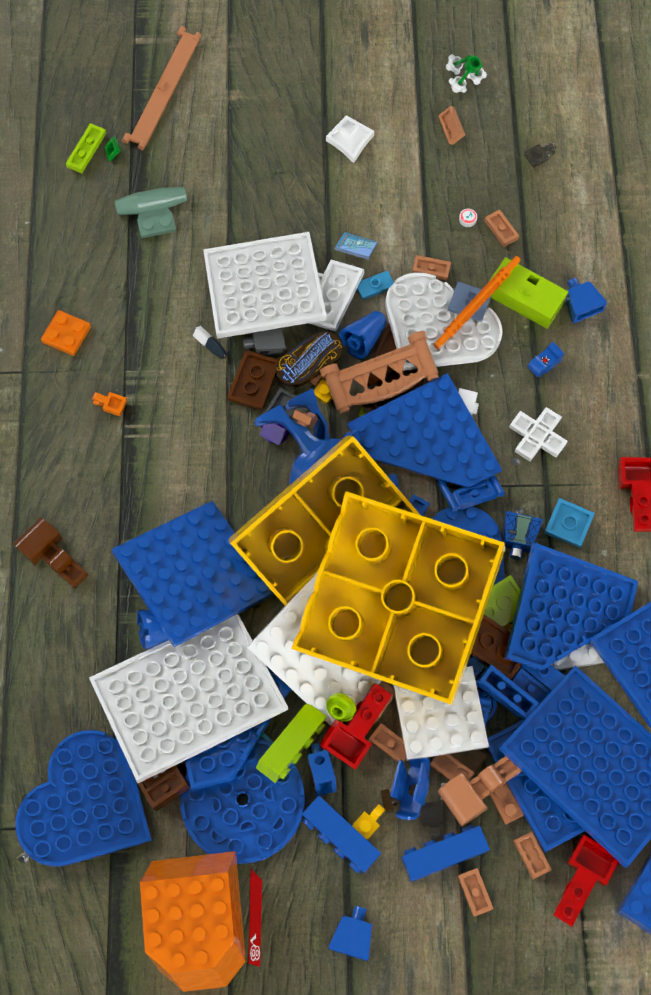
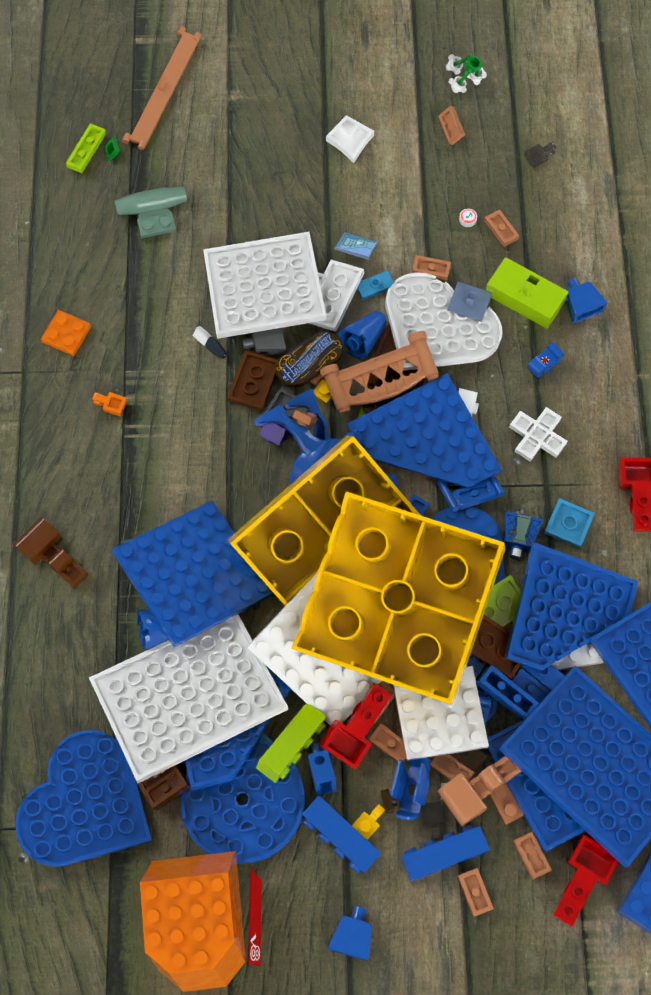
lime plate [326,693,356,722] -> none
orange axle [433,256,521,349] -> none

